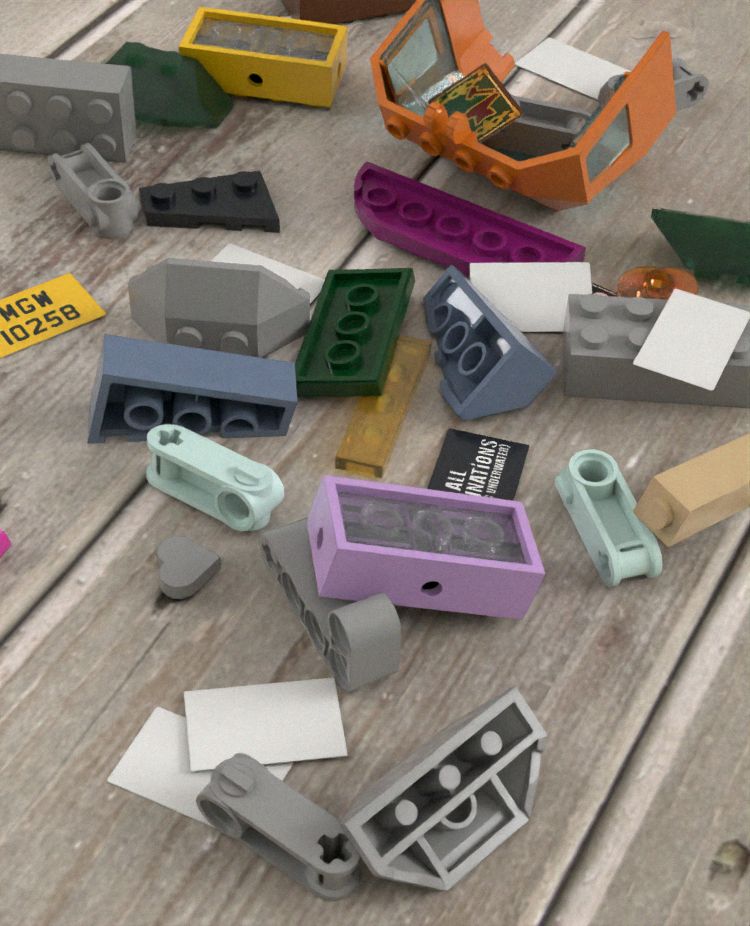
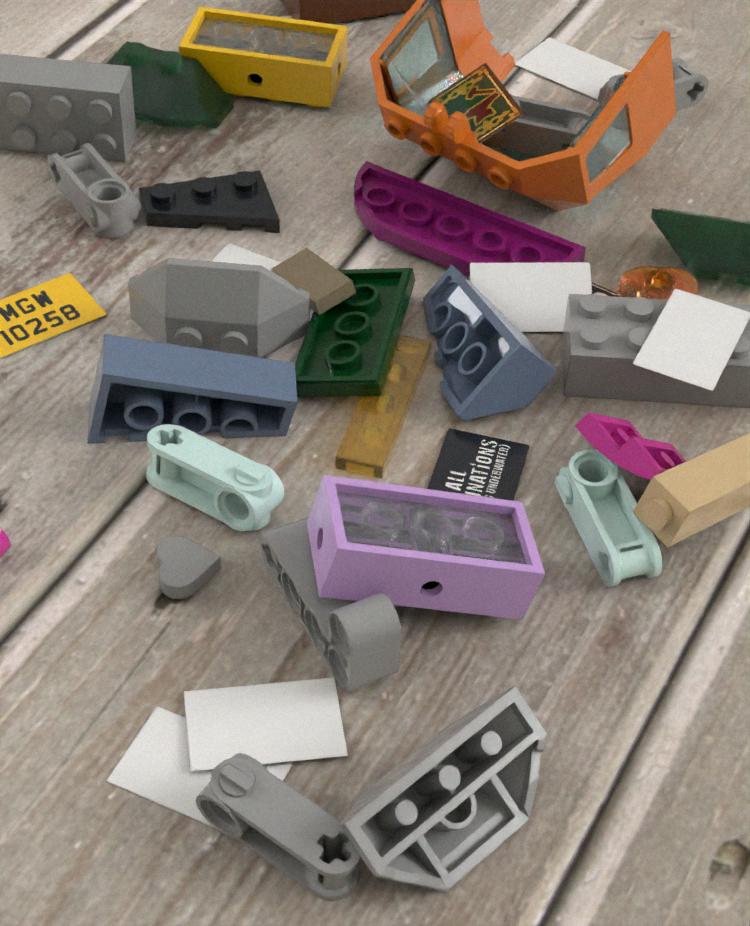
none -> dark tan tile [271,248,356,315]
none -> dark pink slope [575,413,686,480]

